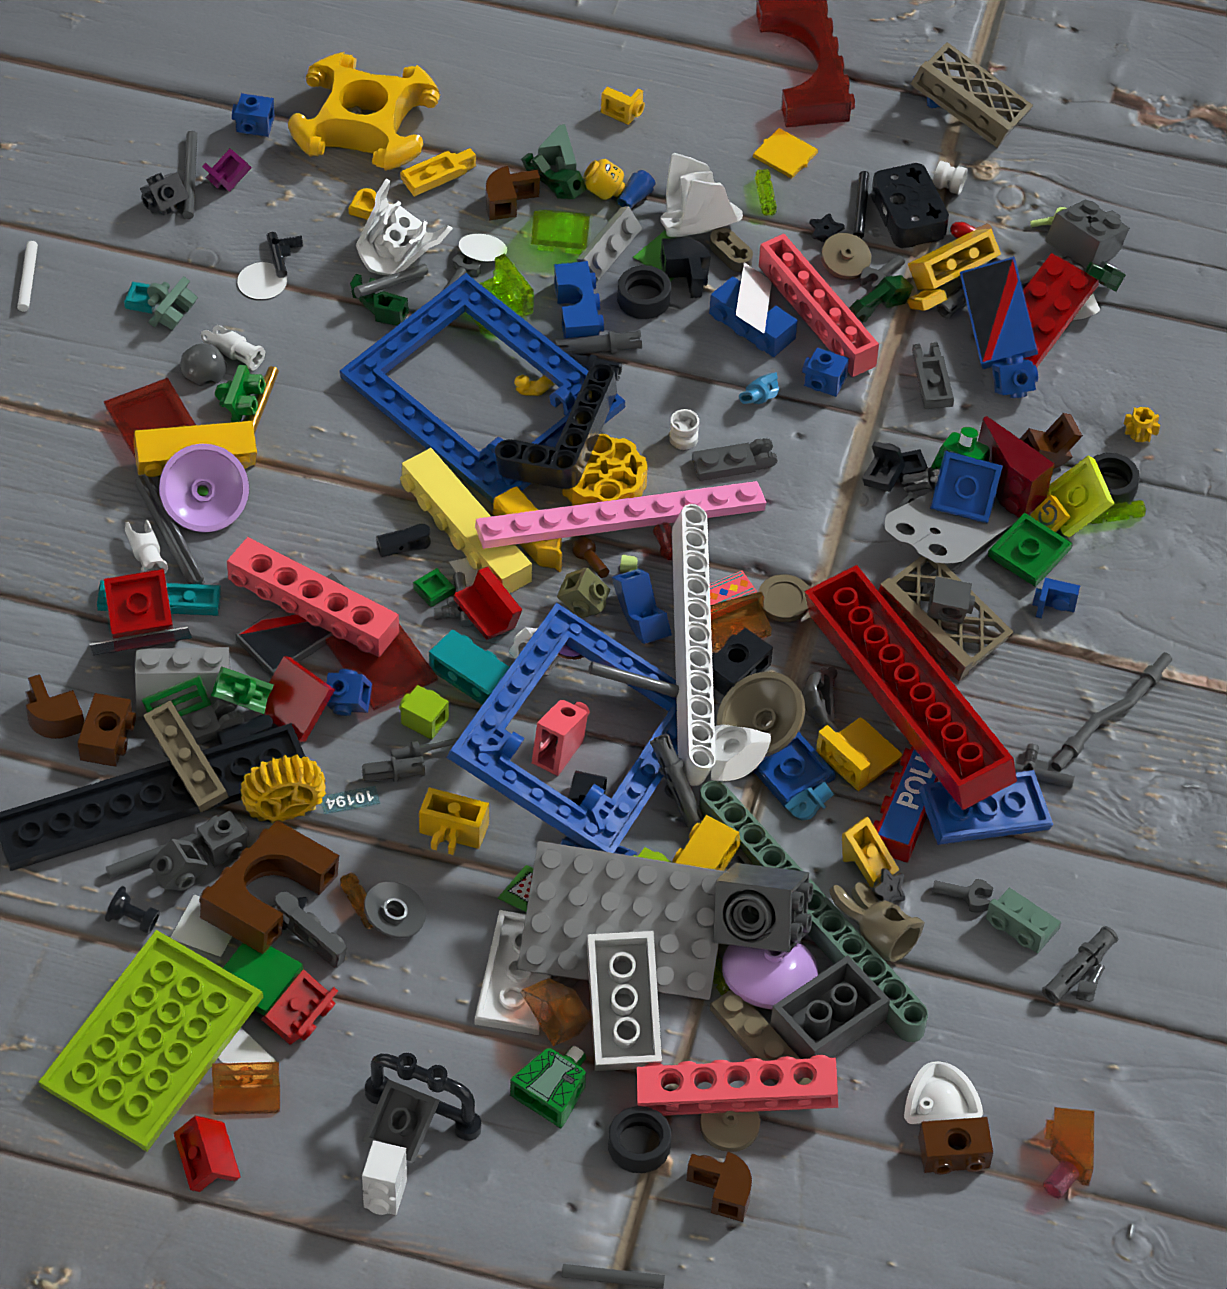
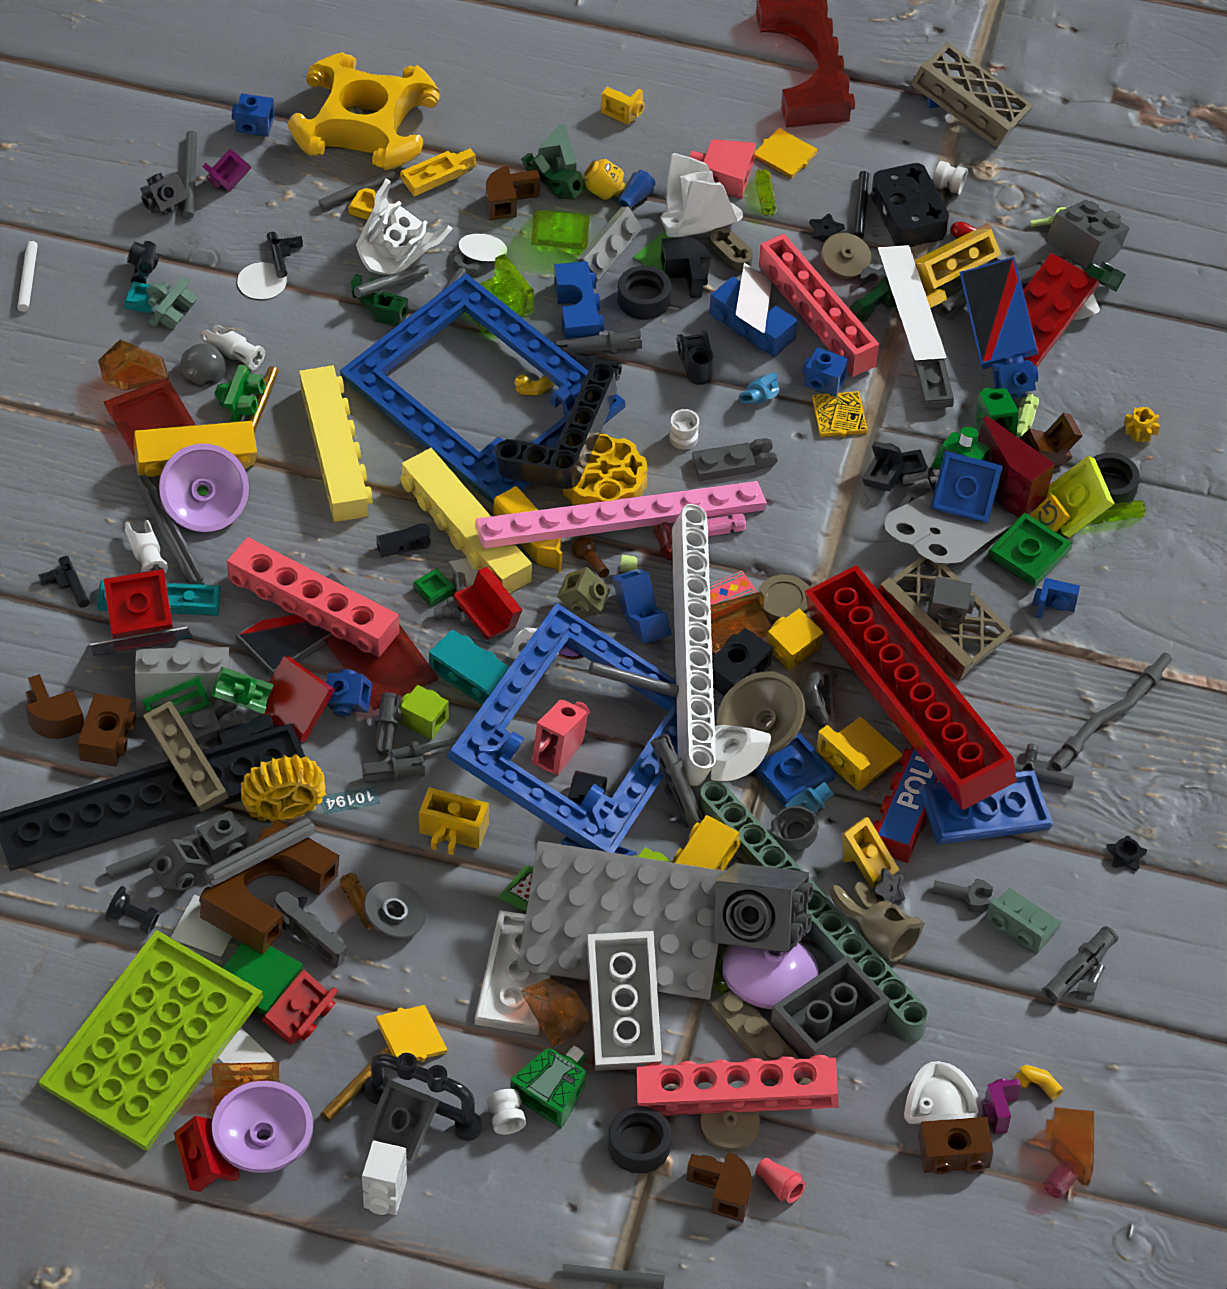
none -> black hose [38,556,90,608]
none -> clear orange slope [98,339,169,391]
none -> black plate [126,241,160,284]
none -> dark grey axle [204,817,315,886]
none -> lavender dish [212,1081,313,1173]
none -> light yellow brick [299,365,373,522]
none -> dark grey bar [318,169,396,210]
none -> pearl gold bar [320,1046,392,1123]
none -> dark grey axle [374,692,401,755]
none -> yellow piece [375,1005,448,1062]
none -> white wheel [487,1089,526,1135]
none -> black piece [676,330,714,385]
none -> coral torso [689,139,756,199]
none -> bright pink axle [707,513,746,537]
none -> coral cone [755,1158,806,1203]
none -> yellow head [766,608,824,671]
none -> dark grey hair [771,806,819,851]
none -> yellow piece [812,391,868,438]
none -> white sticker [878,245,946,360]
none -> green torso [976,387,1019,436]
none -> magenta bracket [983,1078,1021,1134]
none -> yellow arm [1014,1065,1064,1100]
none -> yellowish green axle [1016,393,1039,439]
none -> black plate [1107,835,1147,871]

